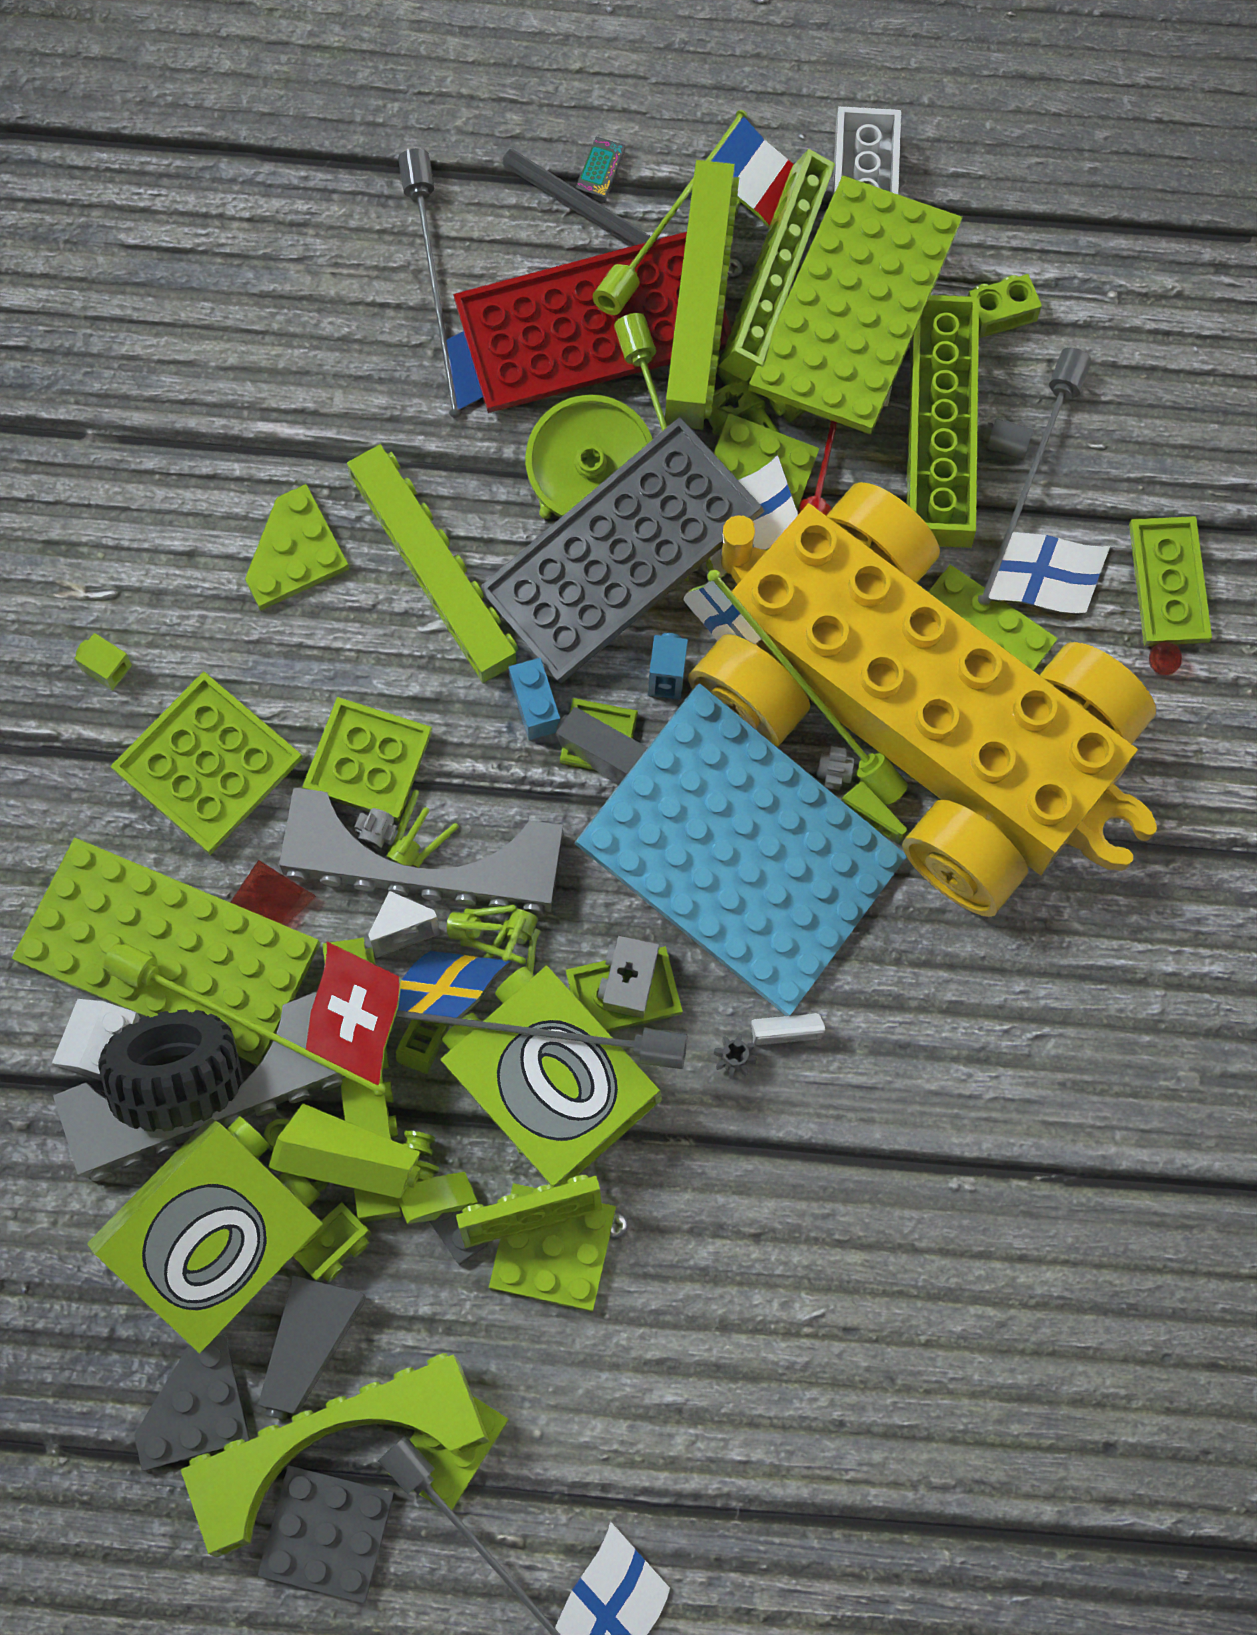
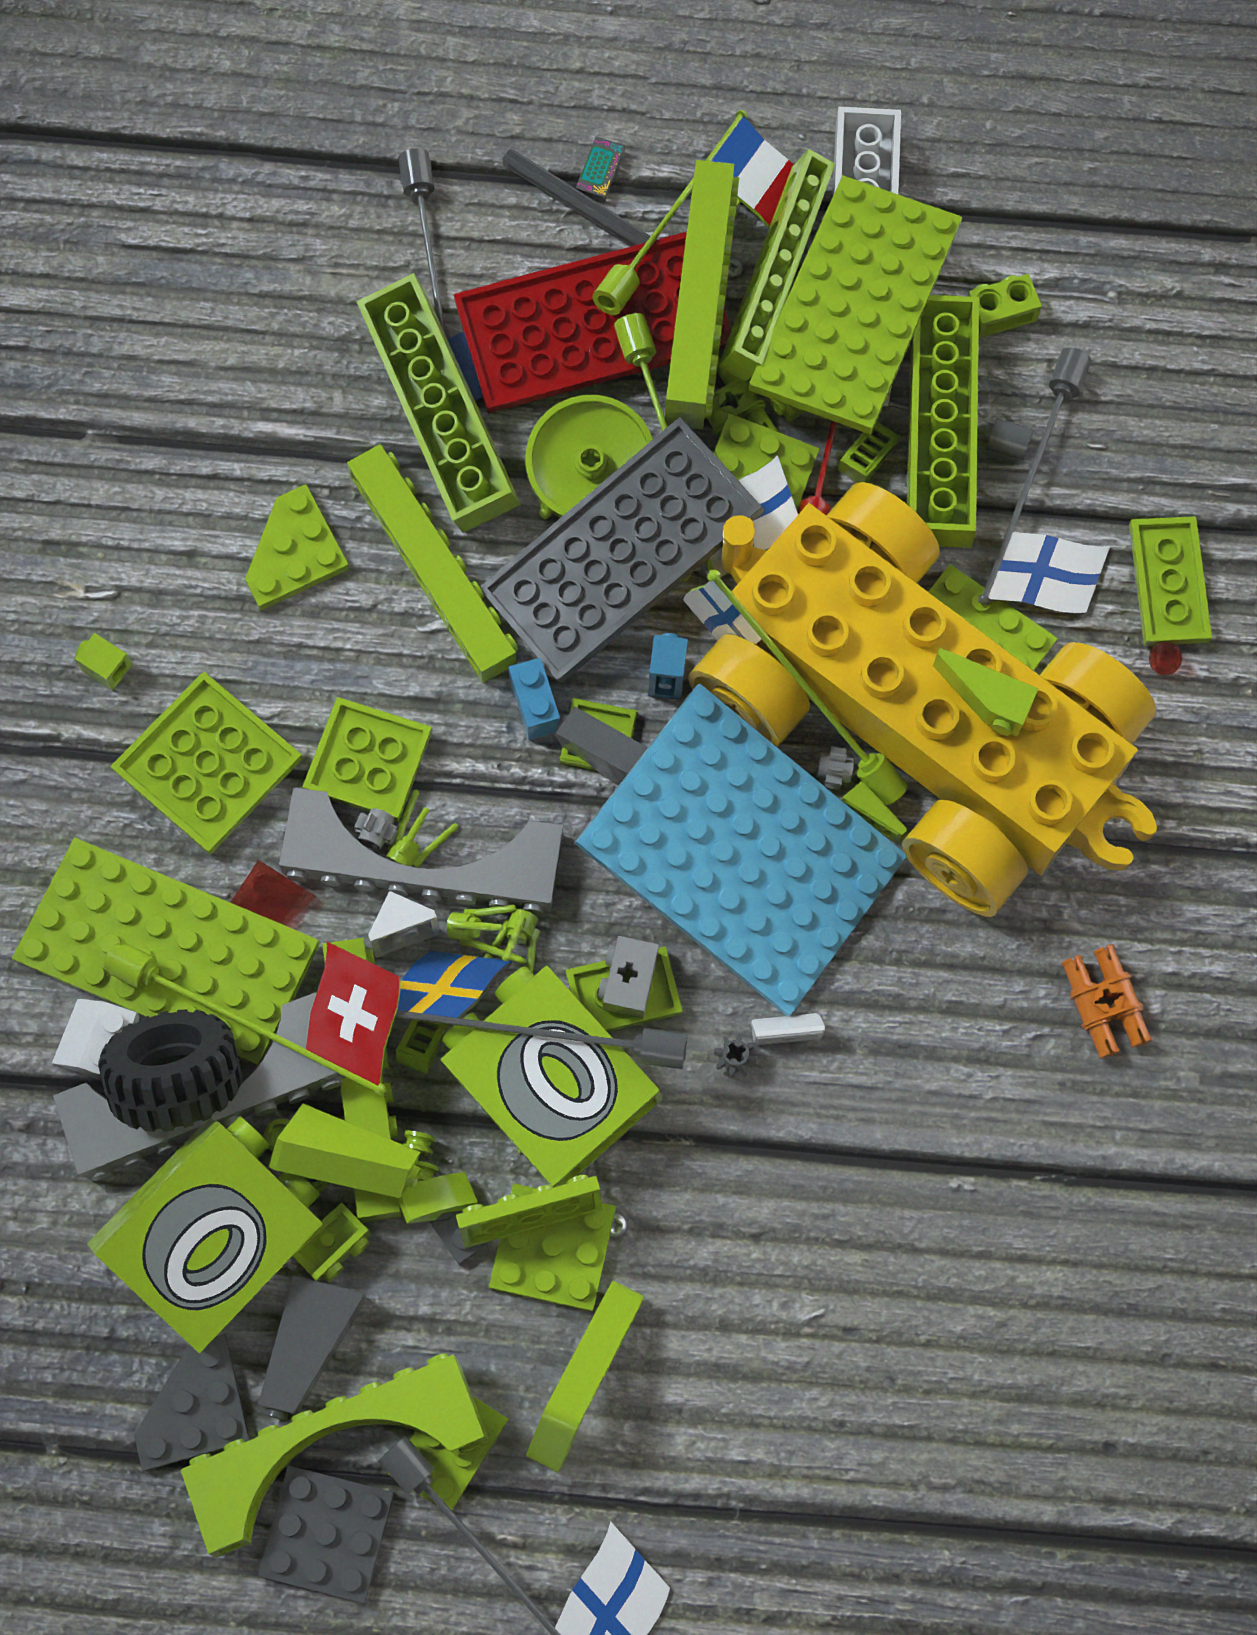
none -> lime brick [356,273,521,533]
none -> lime beam [526,1280,645,1473]
none -> lime slope [838,422,901,483]
none -> lime slope [933,648,1039,736]
none -> orange pin [1061,944,1153,1059]

